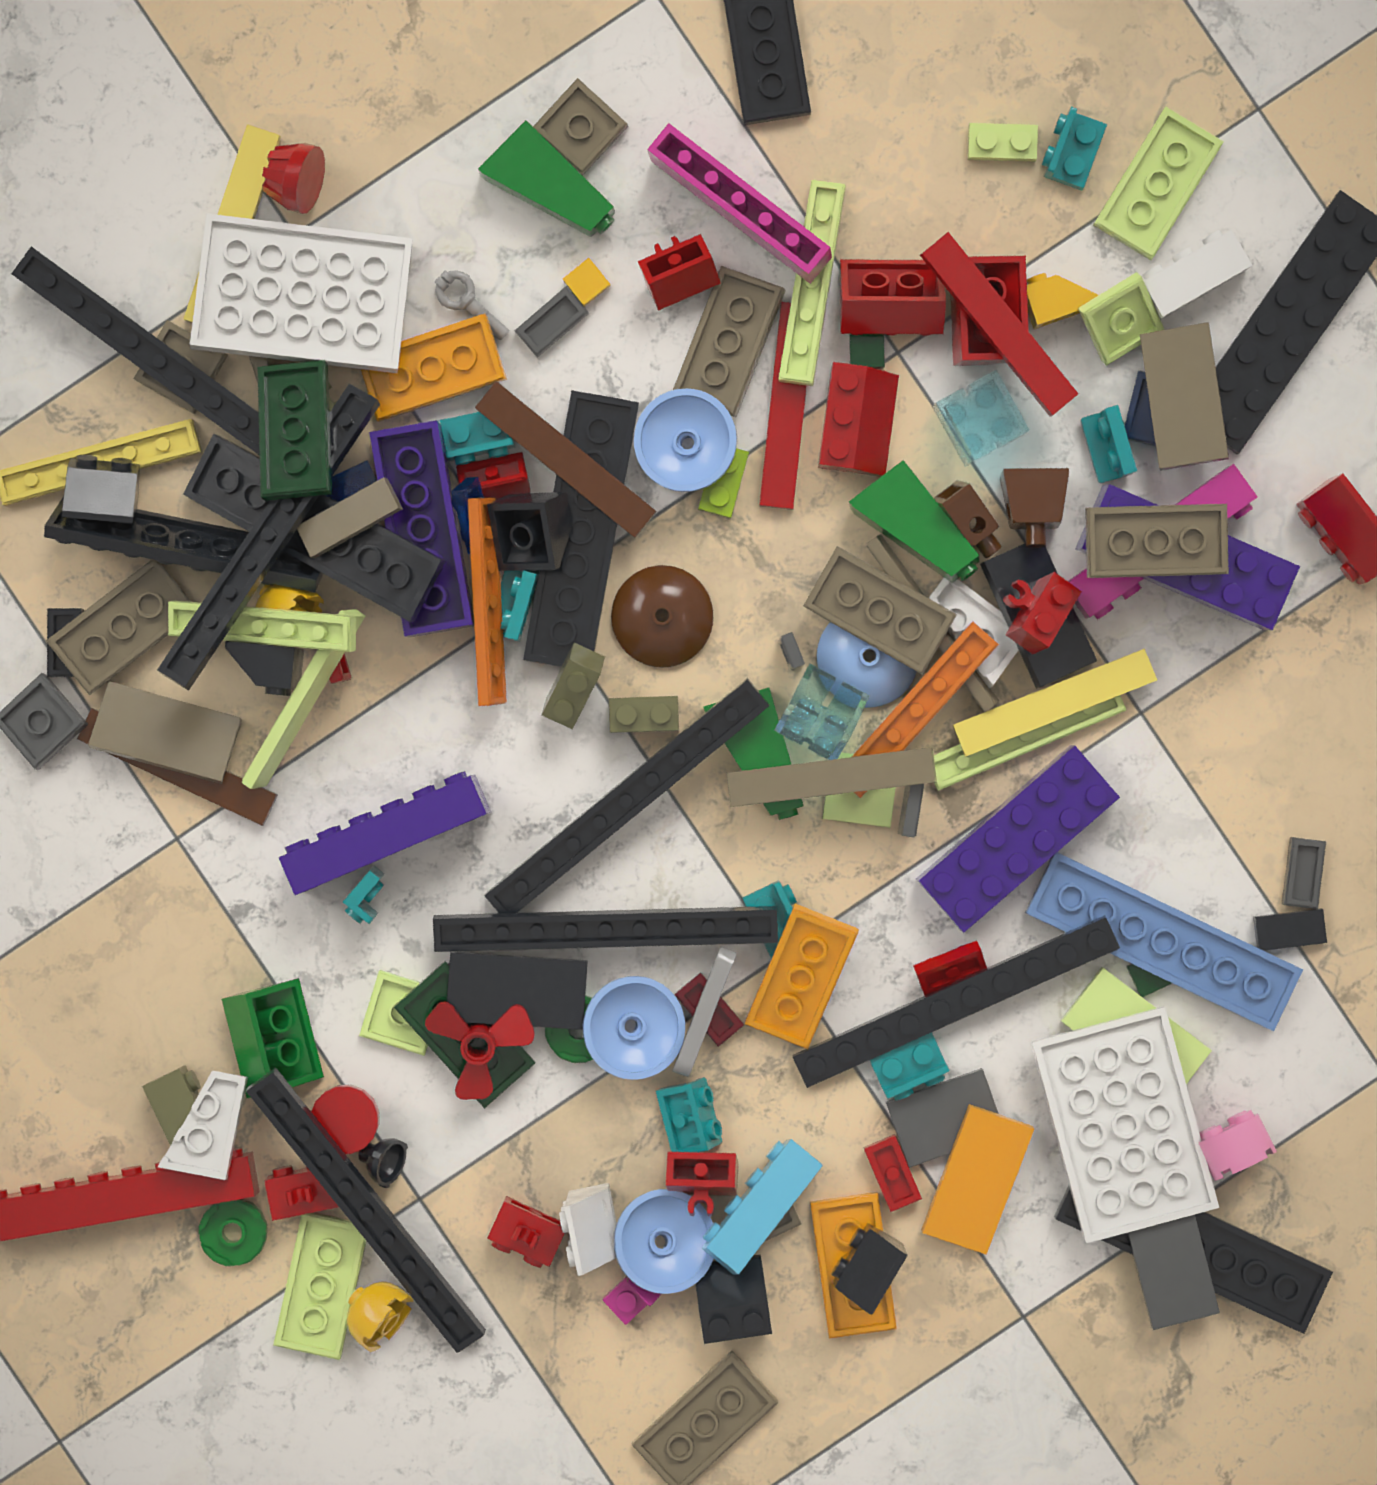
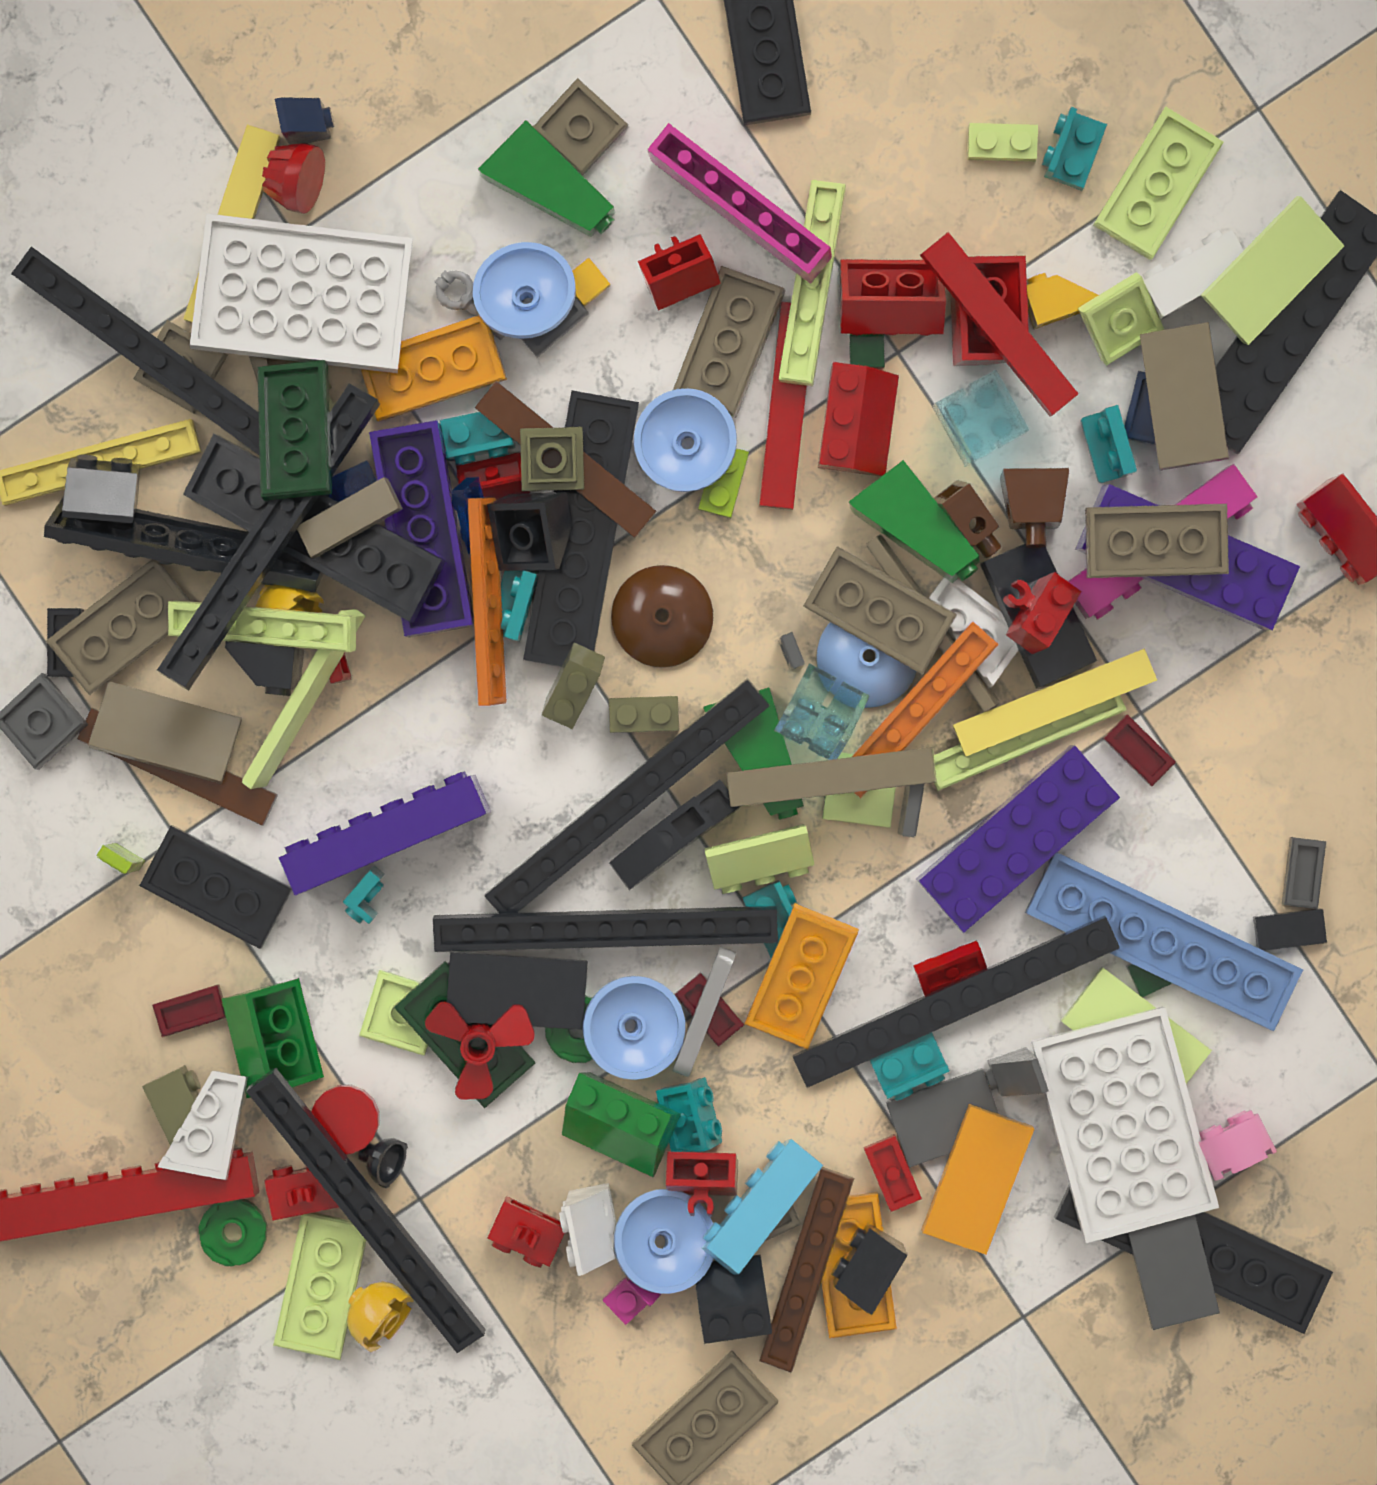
none -> lime tile [96,843,145,874]
none -> black tile [139,825,292,949]
none -> dark red tile [152,984,226,1037]
none -> dark blue slope [275,97,335,145]
none -> light blue dish [473,242,576,339]
none -> olive piece [520,427,584,491]
none -> green slope [562,1072,681,1177]
none -> black slope [609,779,741,891]
none -> yellowish green slope [704,824,814,894]
none -> reddish brown tile [759,1167,855,1373]
none -> dark grey slope [984,1047,1049,1097]
none -> dark red tile [1102,714,1176,787]
none -> yellowish green tile [1200,196,1344,345]

